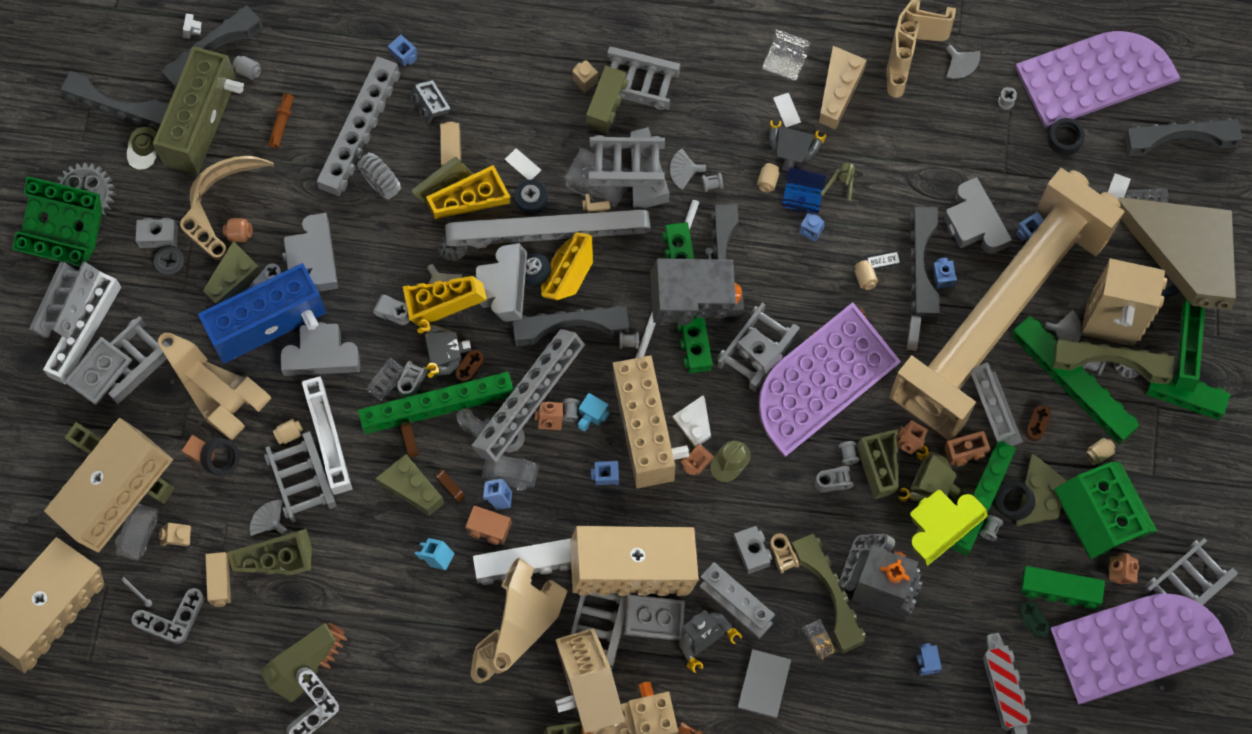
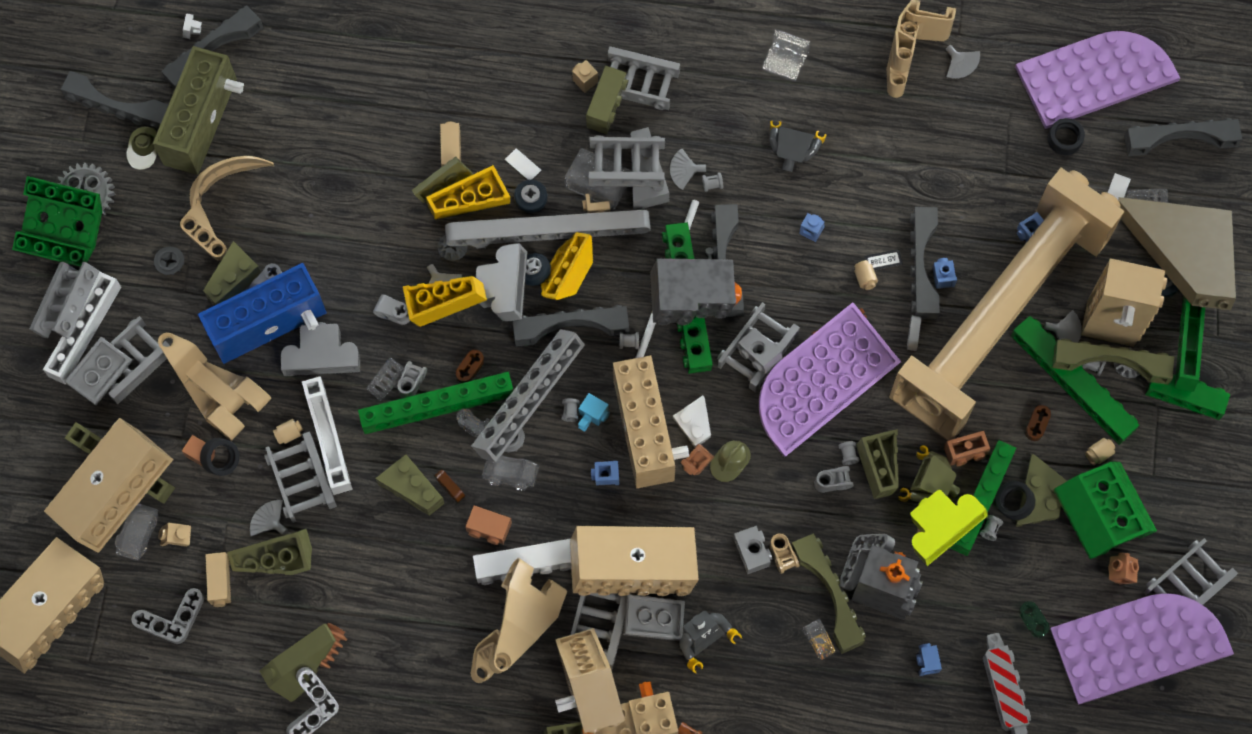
light grey hinge [121,577,152,607] -> none
light grey brick [135,218,178,248] -> none
nougat head [223,218,252,242] -> none
light grey brick [232,56,261,80] -> none
dark orange pin [268,93,294,148] -> none
light grey brick [283,213,338,291] -> none
light grey brick [317,56,400,196] -> none
light grey gear [357,153,401,199] -> none
medium blue brick [388,35,417,66] -> none
reddish brown beam [400,421,419,458] -> none
dark grey bracket [410,80,450,124] -> none
medium azure brick [415,538,454,570] -> none
dark grey torso [417,319,472,378] -> none
medium blue brick [483,479,512,510] -> none
nougat brick [535,402,563,430] -> none
light grey fence [700,562,775,640] -> none
light grey tile [738,649,791,719] -> none
tan brick [757,163,780,193] -> none
white sticker [773,93,801,127] -> none
clear blue slope [782,168,826,214] -> none
tan wedge [819,46,867,130] -> none
olive plant [820,163,855,202] -> none
nougat brick [897,420,928,455] -> none
light grey brick [944,177,1012,254] -> none
light grey fence [970,362,1023,446] -> none
light grey bush [998,87,1017,110] -> none
green brick [1020,566,1105,609] -> none

